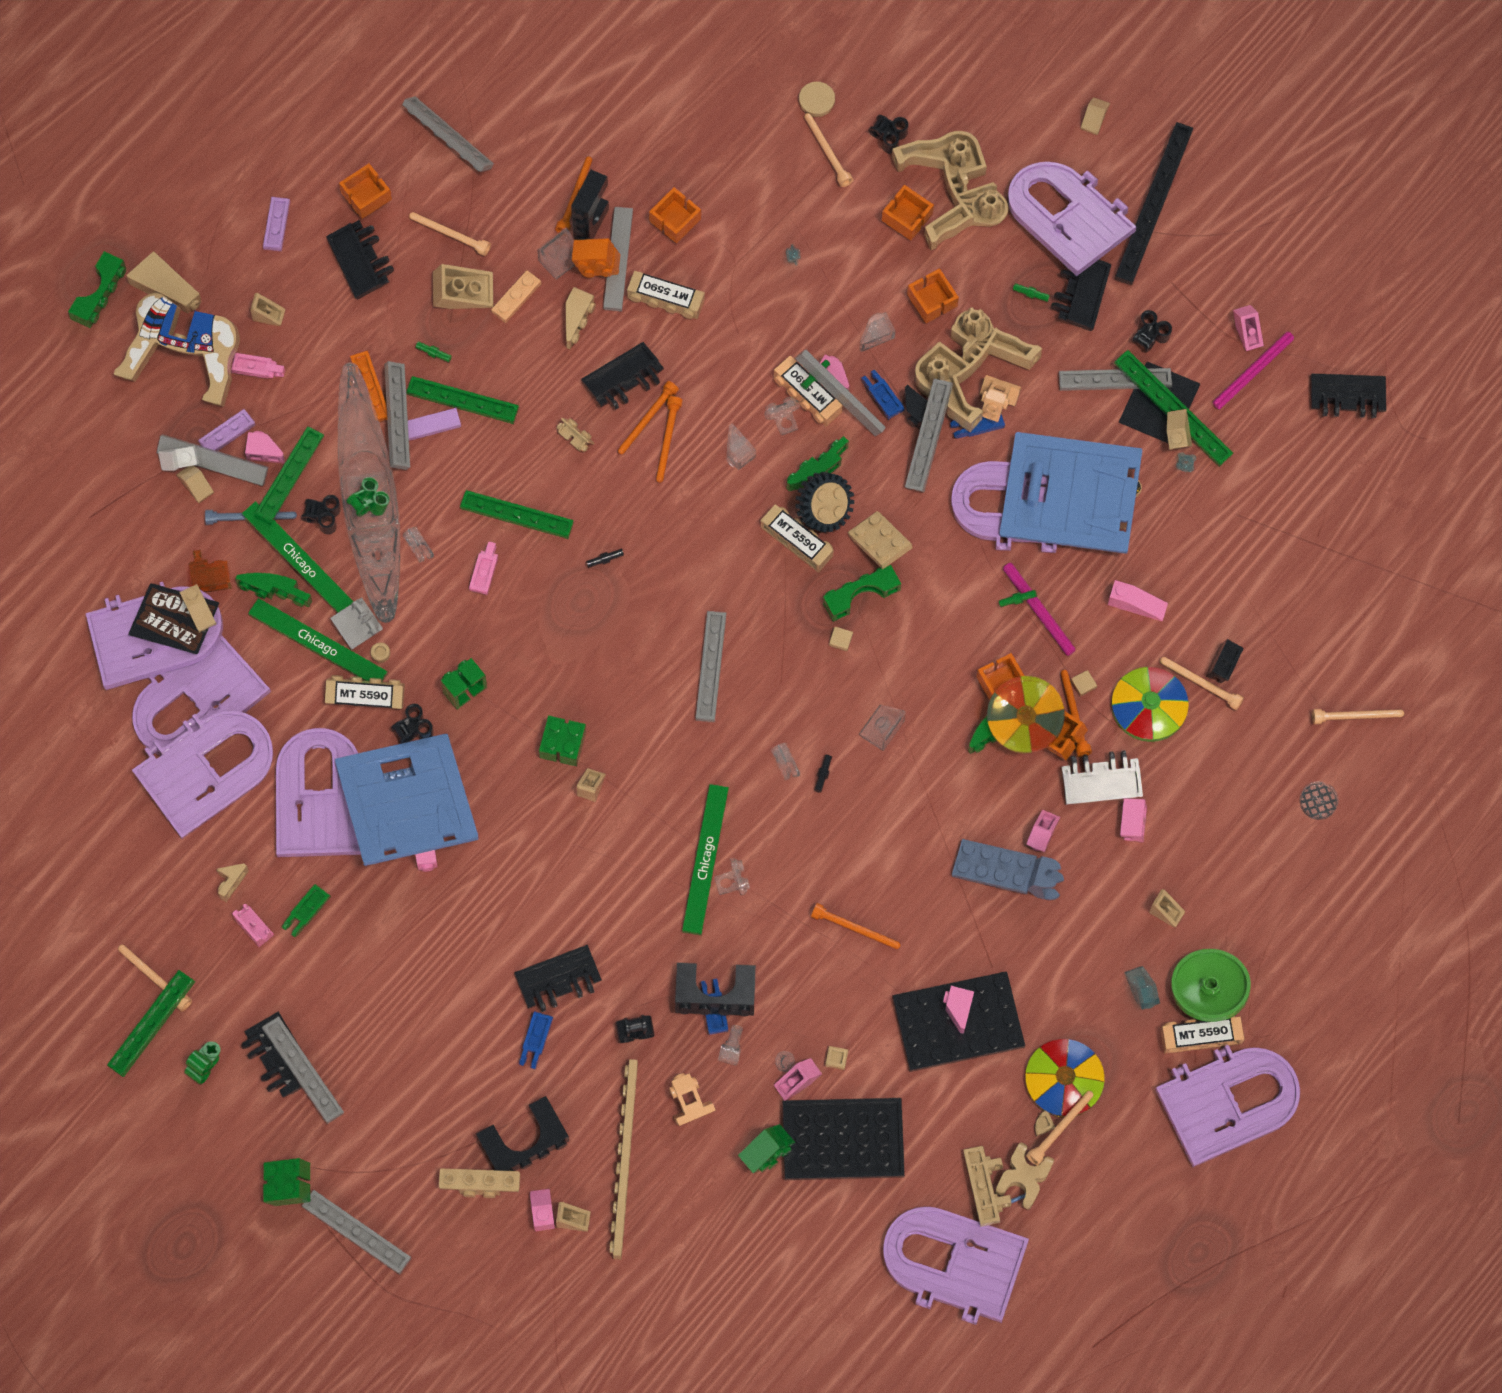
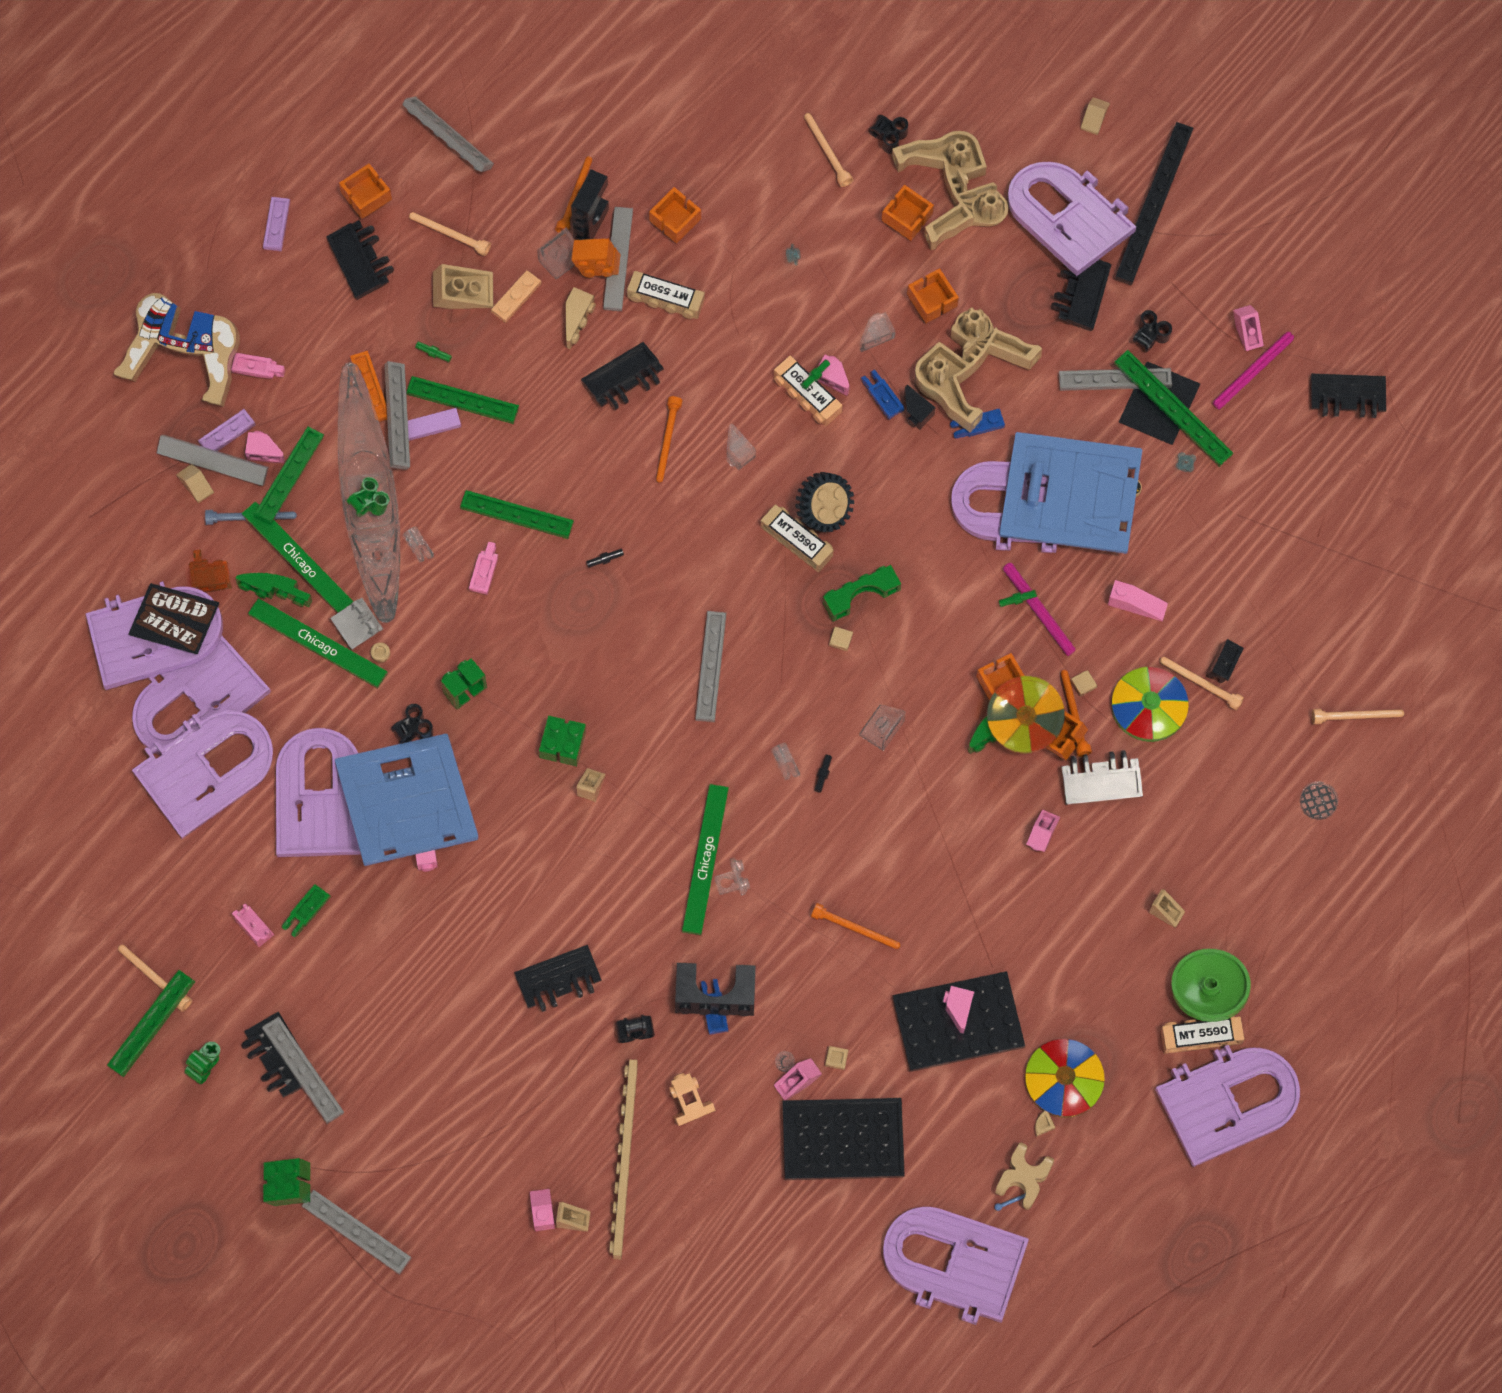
green arch [68,251,126,328] -> none
tan slope [126,251,202,313] -> none
white slope [158,445,199,471] -> none
tan slope [180,584,216,632] -> none
tan slope [217,864,249,902] -> none
tan slope [250,293,285,326] -> none
black piece [301,495,341,535] -> none
brick [325,675,405,709] -> none
tan bracket [439,1169,520,1198] -> none
black arch [476,1096,569,1171] -> none
blue hinge [519,1011,553,1069] -> none
tan hinge [557,418,594,452] -> none
orange piece [618,381,679,454] -> none
clear pin [718,1025,743,1066] -> none
green piece [738,1124,795,1173] -> none
clear bracket [764,397,801,435] -> none
green slope [786,436,849,491] -> none
light grey tile [795,350,886,436] -> none
tan tile [799,82,835,117] -> none
tan plate [848,511,913,569] -> none
light grey plate [905,379,953,492] -> none
sand blue hinge [952,839,1064,900] -> none
tan hinge [963,1146,1011,1227] -> none
light nougat tile [980,375,1021,422] -> none
green bar [1013,283,1050,302] -> none
light nougat piece [1026,1091,1093,1166] -> none
bright pink hinge [1120,798,1147,842] -> none
clear light blue slope [1125,966,1160,1010] -> none
tan slope [1167,409,1192,449] -> none

